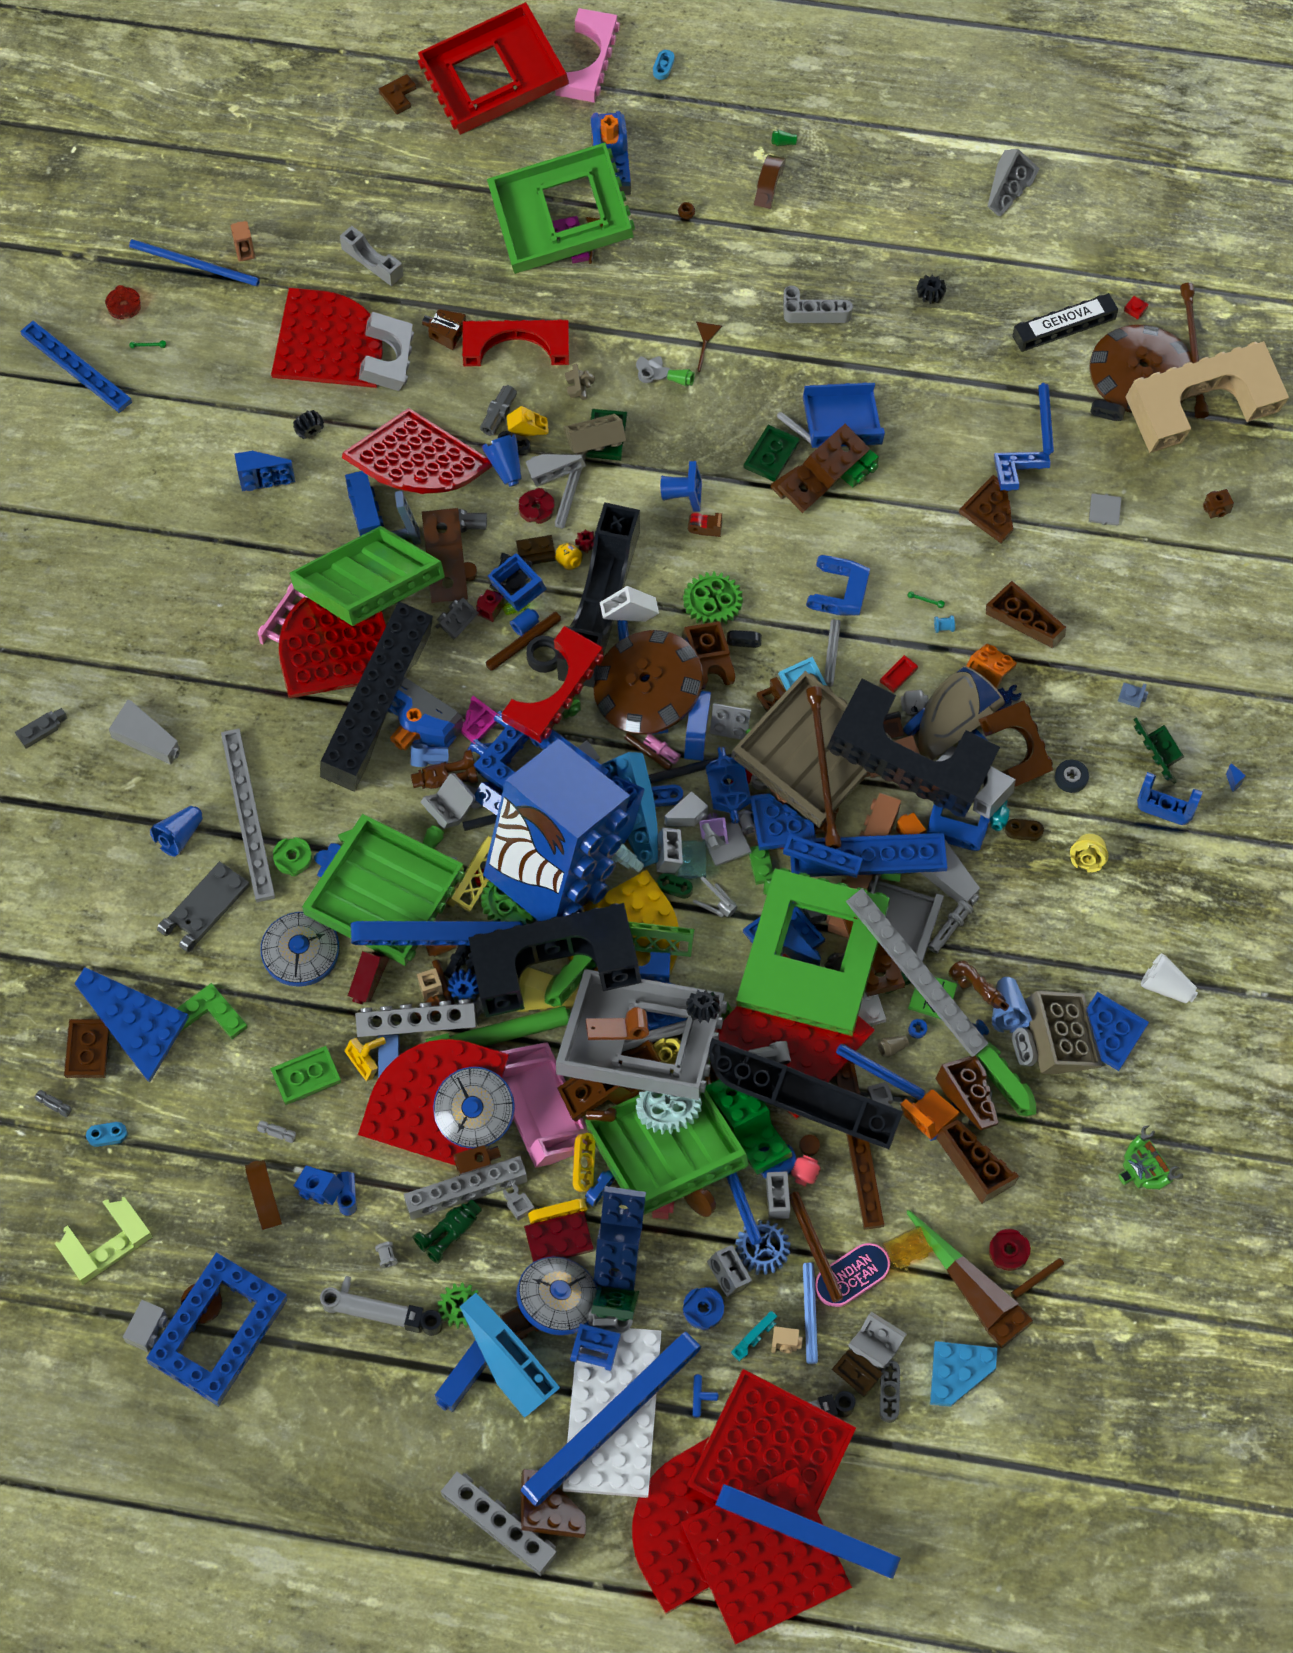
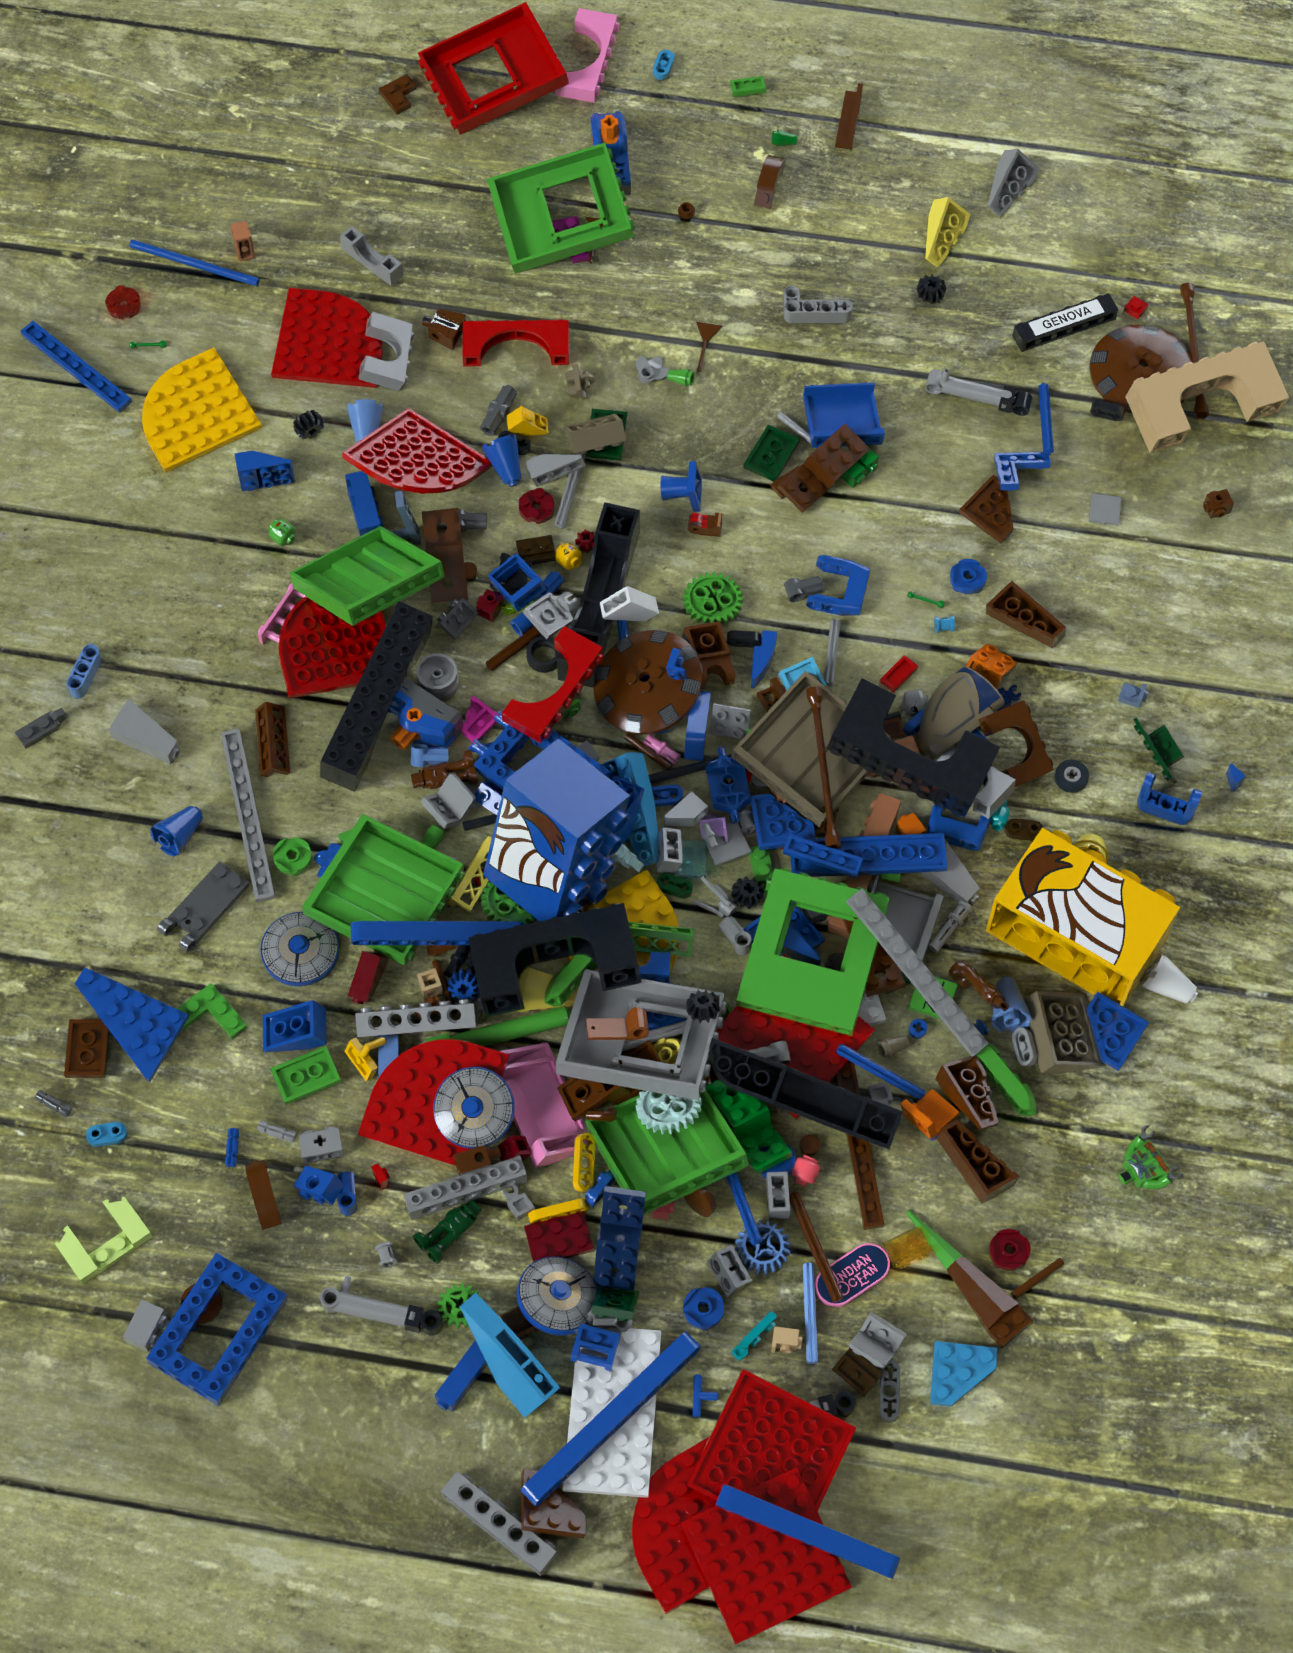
none -> medium blue beam [66,644,102,699]
none -> yellow plate [142,347,262,473]
none -> blue axle [225,1128,239,1167]
none -> reddish brown fence [255,702,290,777]
none -> blue slope [263,1000,327,1053]
none -> bright green head [268,519,296,546]
none -> light grey brick [298,1127,344,1164]
none -> medium blue cone [347,399,383,443]
none -> red plate [371,1163,390,1190]
none -> light grey wheel [416,653,459,701]
none -> dark red brick [497,1136,532,1162]
none -> light grey plate [523,592,579,640]
none -> blue piece [533,571,564,602]
none -> blue bracket [666,648,687,680]
none -> light grey piece [719,916,751,955]
none -> bright green plate [730,76,766,97]
none -> black gear [731,875,764,910]
none -> blue slope [751,630,777,688]
none -> dark grey piece [784,576,823,602]
none -> reddish brown fence [835,83,863,150]
none -> light yellow wedge [925,197,971,267]
none -> light grey piece [925,369,1033,416]
none -> blue plate [950,559,987,594]
none -> yellow brick [986,827,1180,1007]

